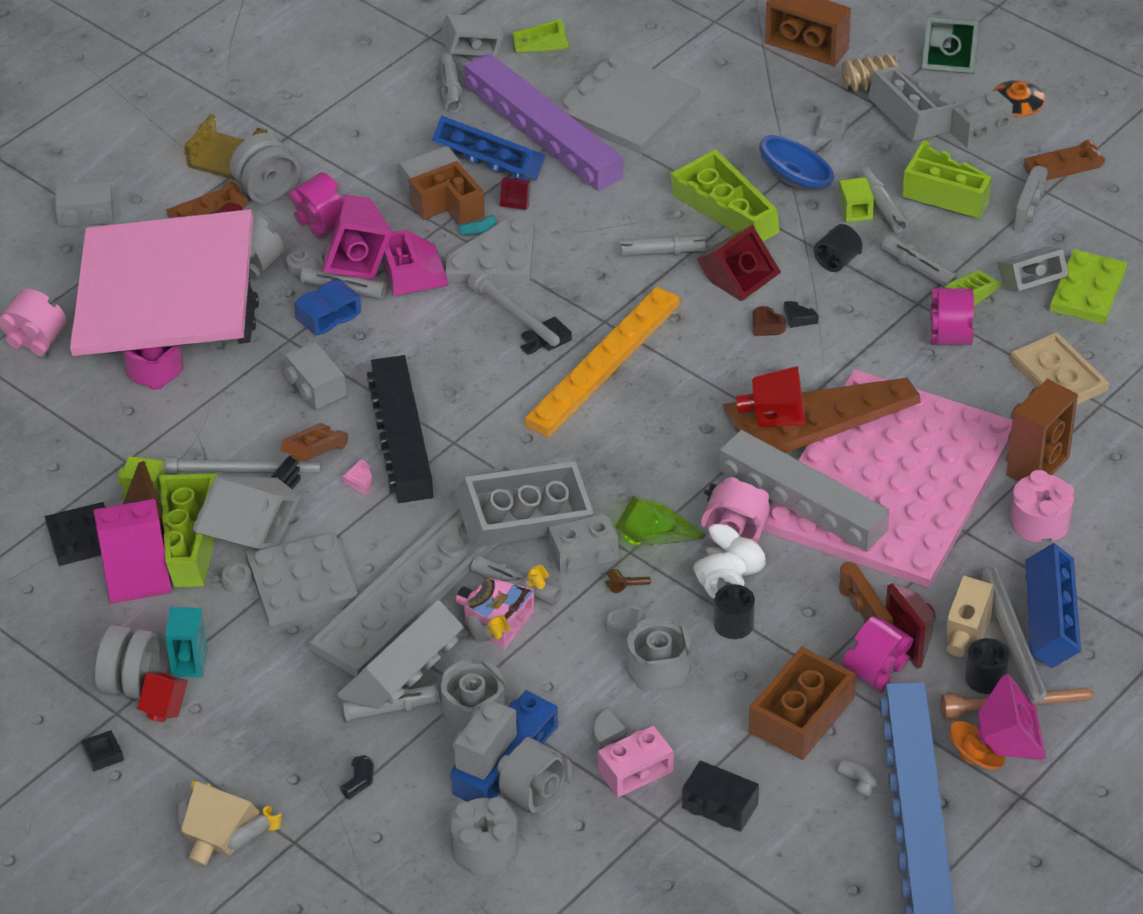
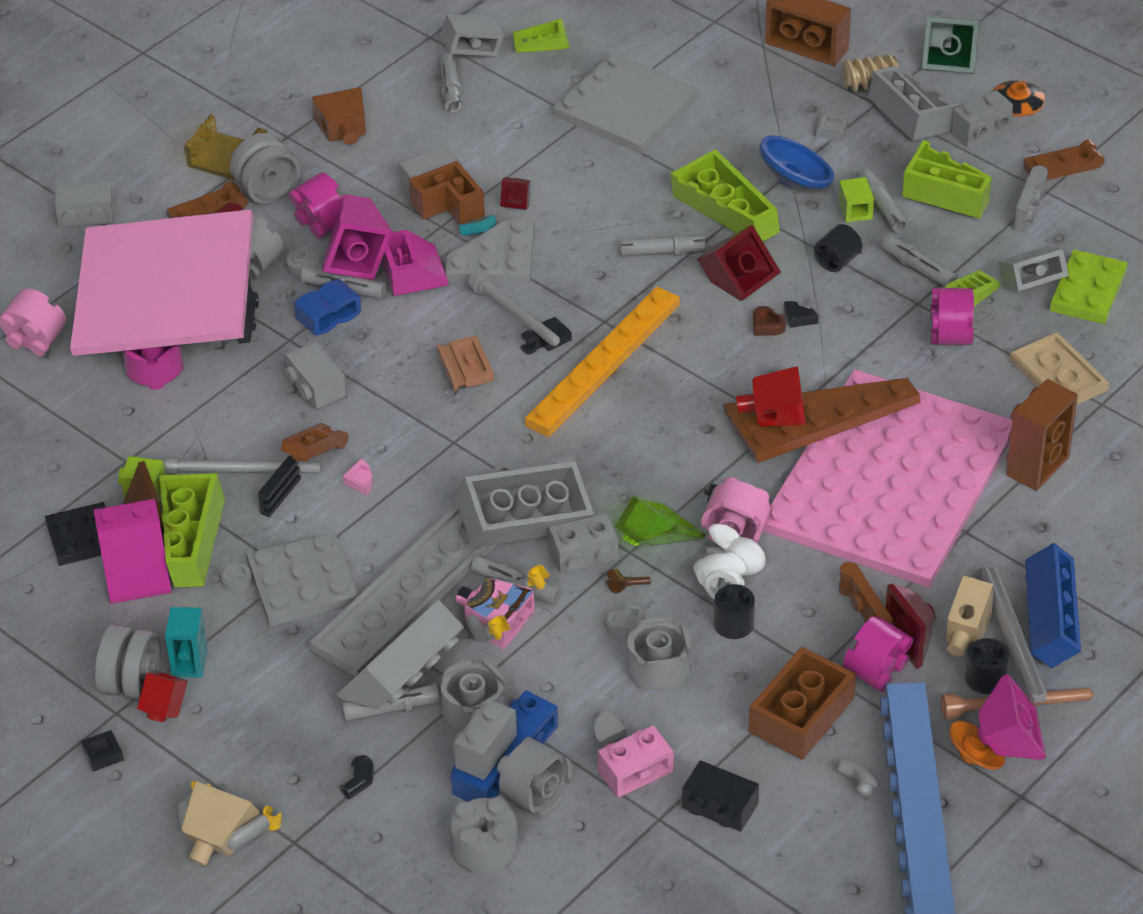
light grey slope [192,476,301,549] -> none
black brick [367,355,433,503] -> none
blue brick [432,115,546,180] -> none
medium lavender brick [464,53,623,191] -> none
light grey brick [719,430,890,552] -> none
bright pink brick [1010,470,1074,543] -> none
none -> dark orange torso [312,87,366,144]
none -> nougat plate [437,335,494,391]

